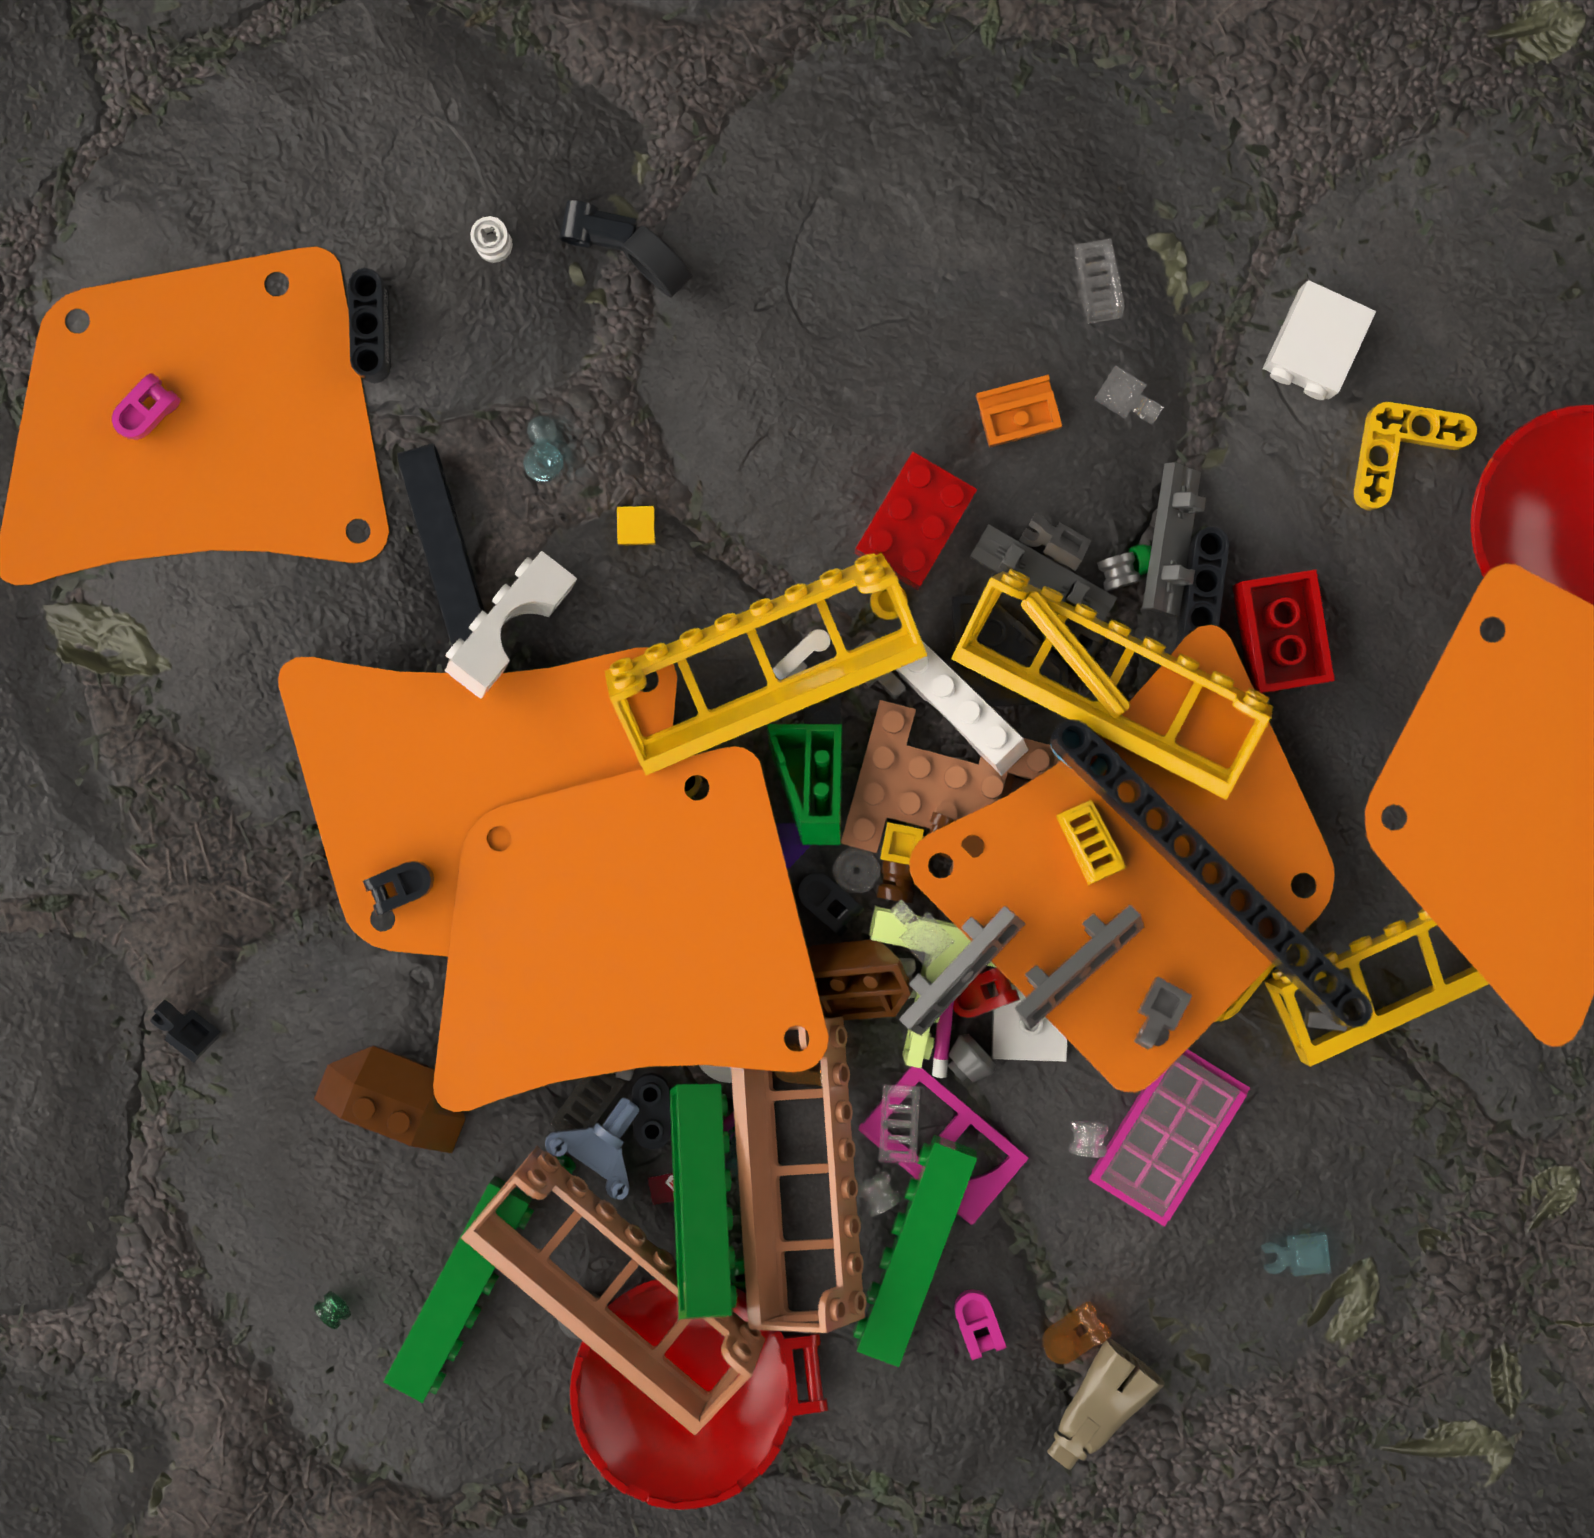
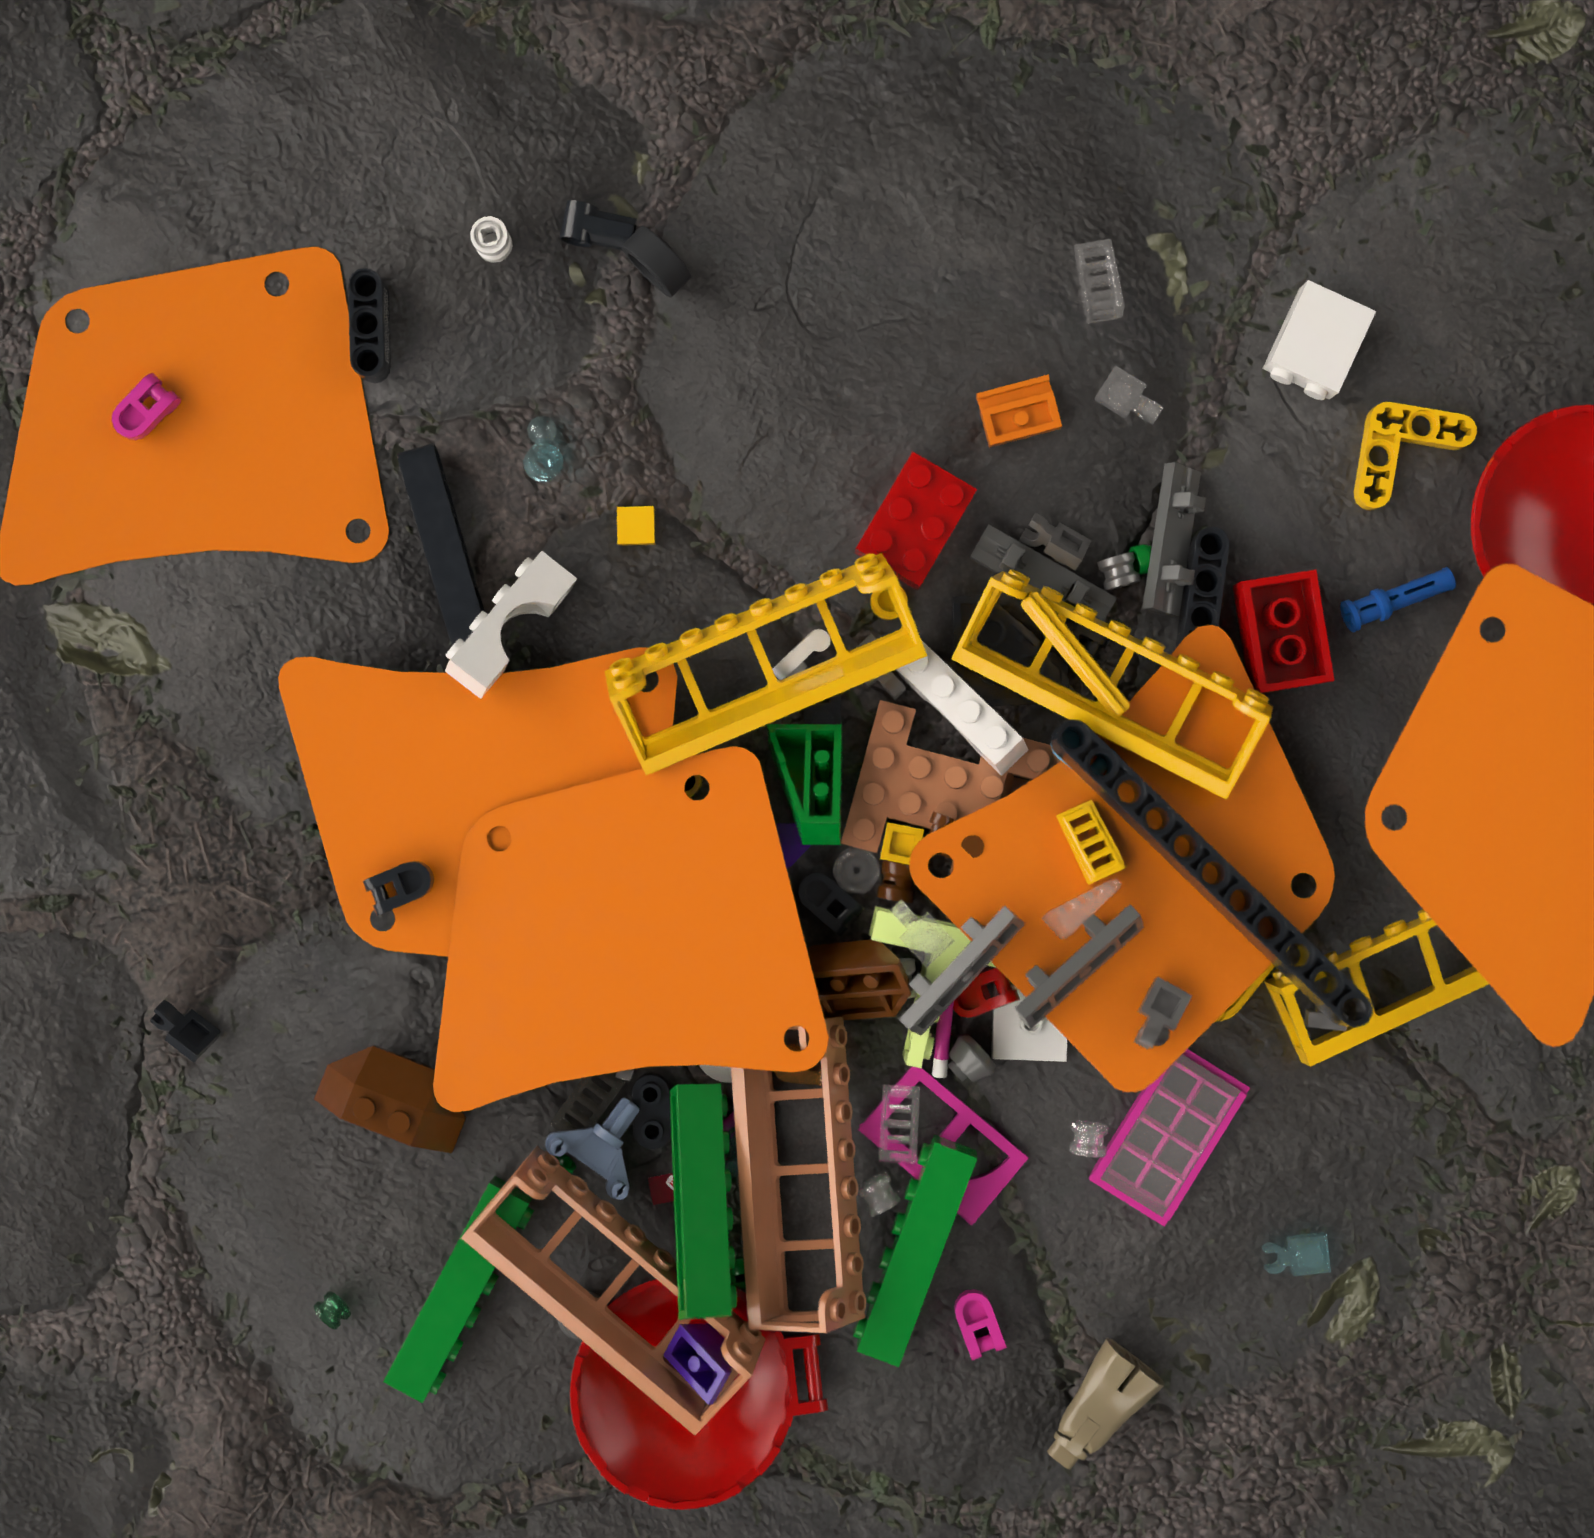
clear orange plate [1042,1301,1112,1364] -> none
none -> dark purple slope [663,1323,731,1405]
none -> clear slope [1041,879,1121,939]
none -> blue pin [1340,567,1456,632]

